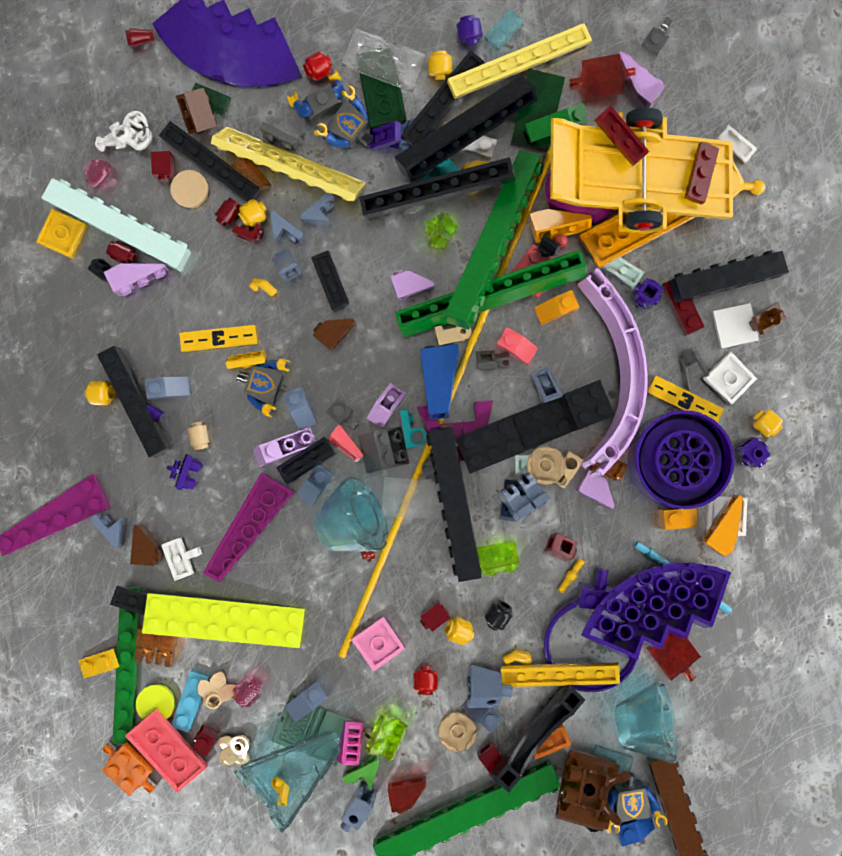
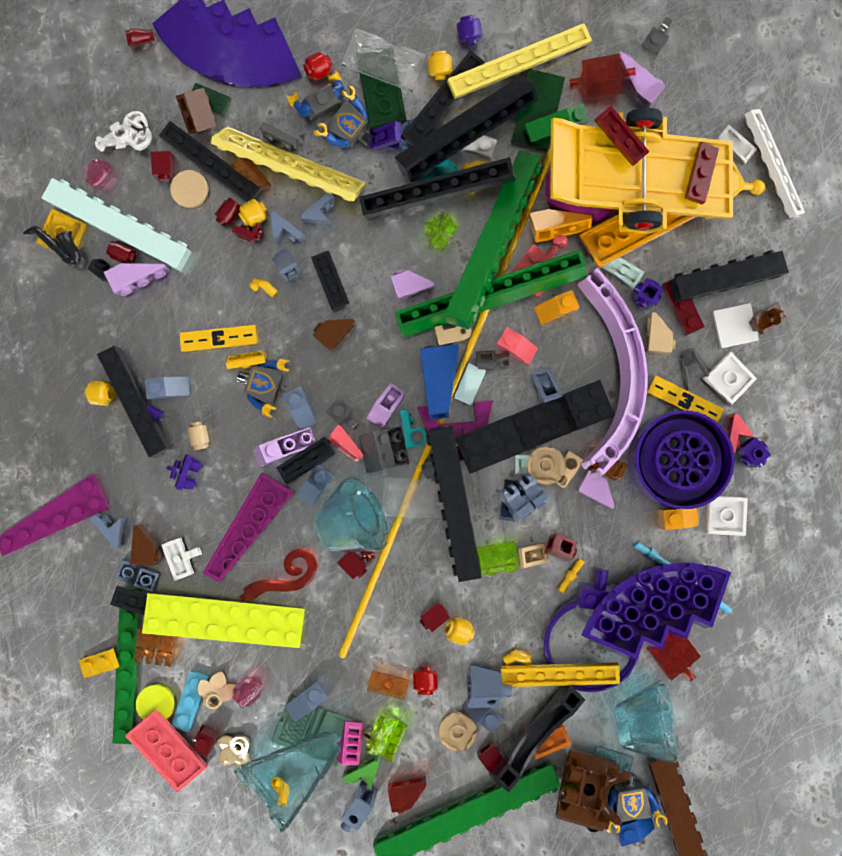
orange plate [101,742,156,796] -> none
bright pink plate [351,616,405,671] -> none
clear light blue plate [484,9,524,51] -> none
black head [485,601,513,631] -> none
black plate [538,234,561,257] -> none
light orange slope [701,495,743,557] -> none
yellow head [753,409,783,437] -> none
none -> black piece [23,226,81,266]
none -> sand blue slope [115,559,159,592]
none -> clear red plant [239,549,317,602]
none -> dark red brick [337,548,368,579]
none -> clear orange plate [367,670,409,700]
none -> light aqua tile [453,363,486,406]
none -> tan slope [516,543,548,568]
none -> tan slope [645,312,676,355]
none -> coral slope [726,414,754,453]
none -> white plate [745,109,805,218]

